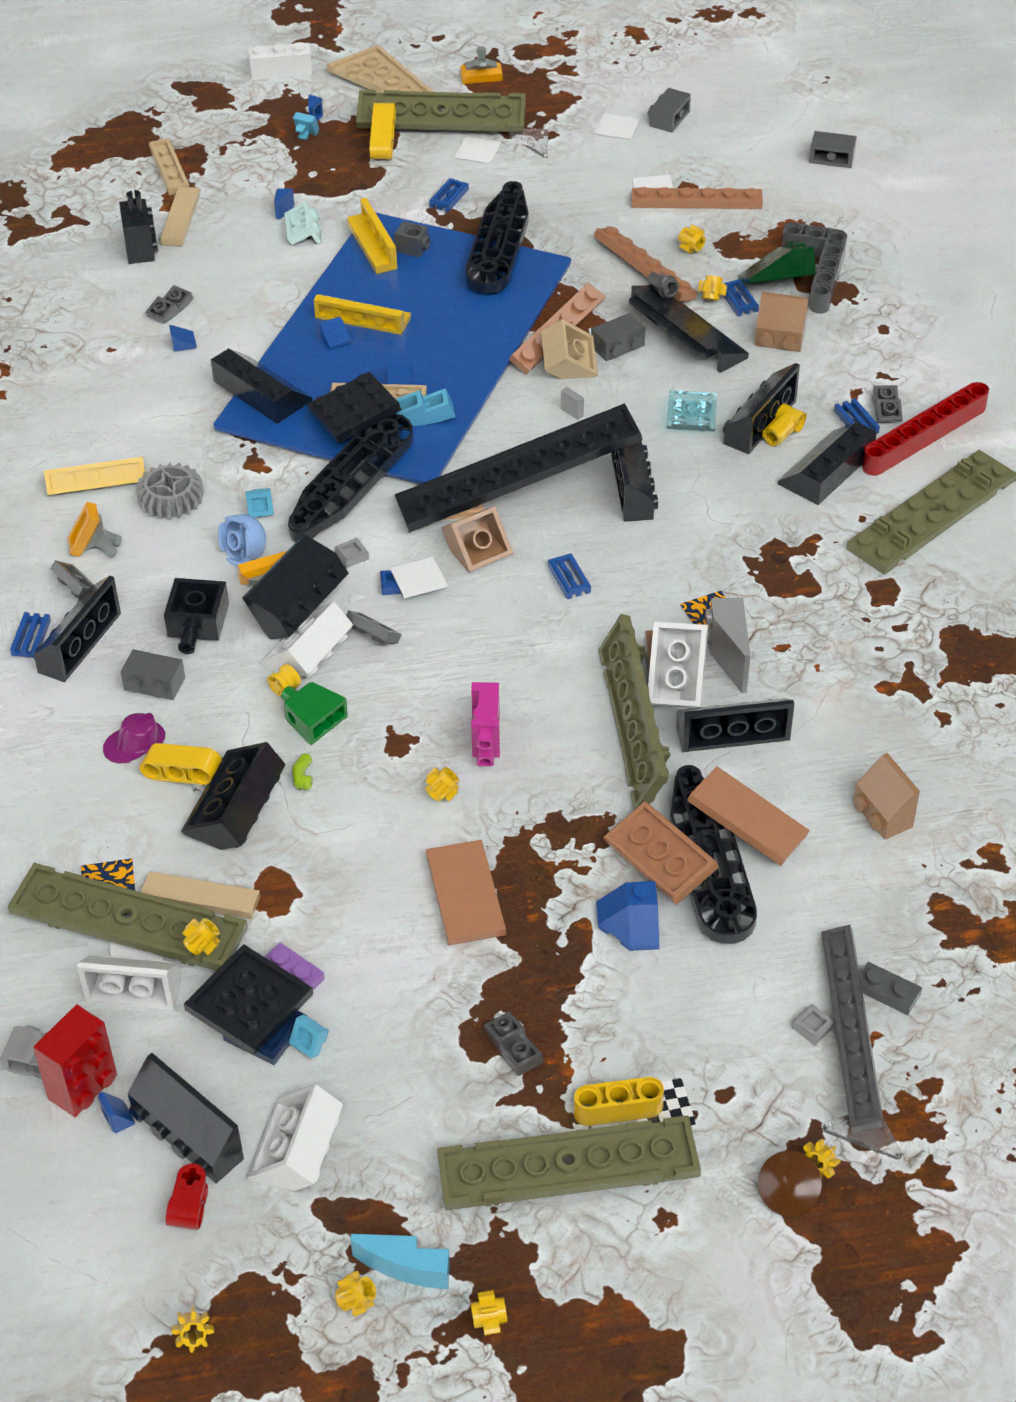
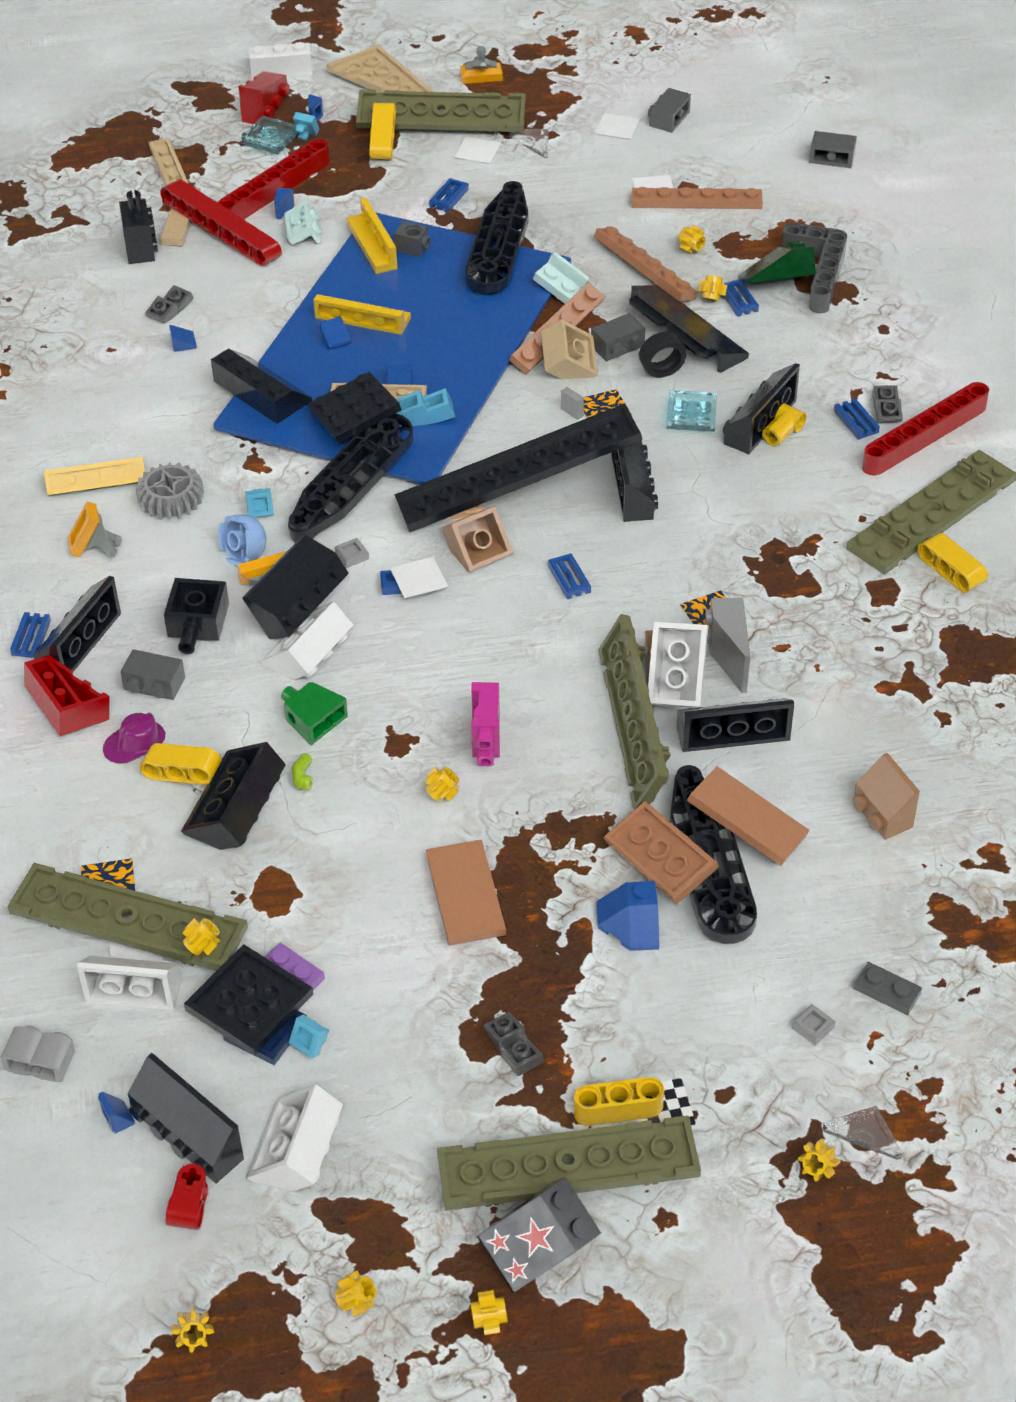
red brick [33,1004,117,1118] -> none
dark grey plate [50,560,94,598] -> none
tan tile [141,871,260,919] -> none
yellow wheel [267,664,301,697] -> none
dark grey plate [346,610,402,645] -> none
medium azure slope [351,1234,450,1289] -> none
flat silver cone [648,272,679,298] -> none
medium nougat slope [755,291,809,352] -> none
reddish brown dish [758,1150,823,1217] -> none
black slope [778,422,877,505] -> none
flat silver tile [822,924,884,1134] -> none
none -> red wedge [24,655,110,736]
none -> red beam [160,179,282,266]
none -> red beam [218,139,330,219]
none -> red wedge [238,71,290,126]
none -> clear light blue plate [241,115,299,155]
none -> slope [476,1177,601,1293]
none -> light aqua bracket [533,252,589,304]
none -> sticker [584,389,632,417]
none -> black tyre [639,332,686,378]
none -> yellow beam [917,533,988,593]

